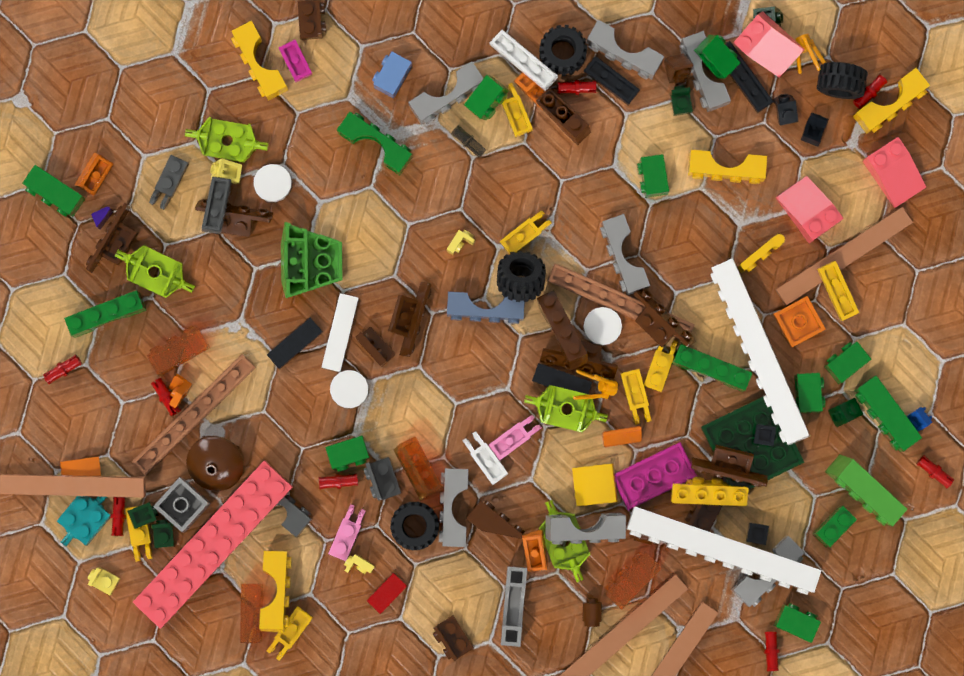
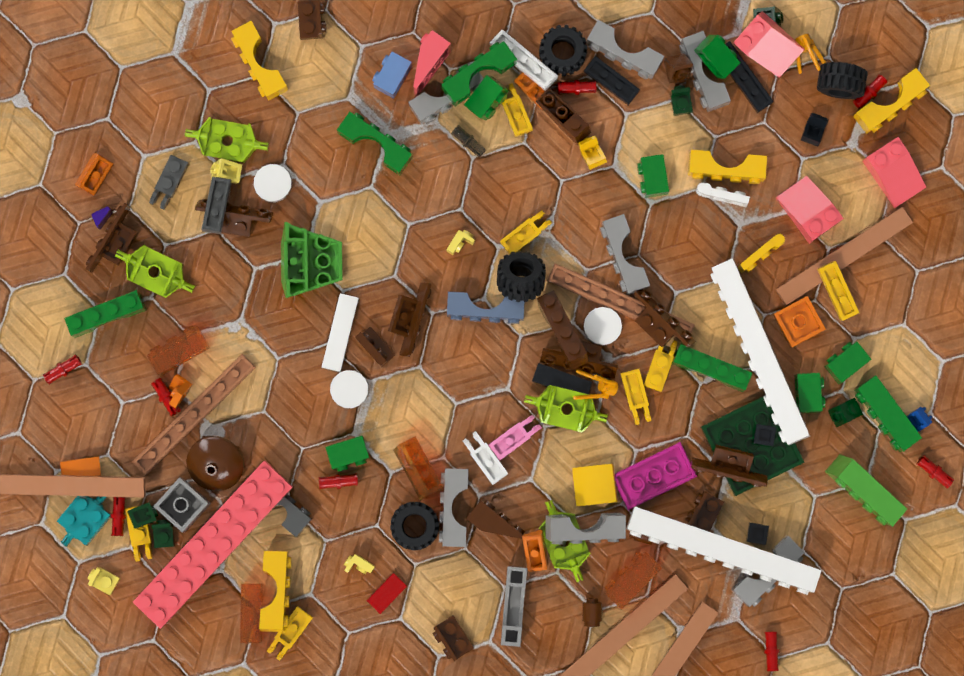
green brick [22,165,85,217] -> none
black tile [267,317,323,370] -> none
dark pink plate [279,40,312,83] -> none
bright pink hinge [328,505,366,561] -> none
dark grey bracket [363,457,402,501] -> none
orange slope [602,426,642,447] -> none
yellow bracket [671,477,749,506] -> none
black bracket [773,94,798,126] -> none
green brick [773,603,821,643] -> none
green brick [813,506,857,547] -> none
none -> coral slope [413,30,451,96]
none -> green arch [441,41,517,107]
none -> yellow bracket [578,136,607,170]
none -> white hinge [696,182,750,207]

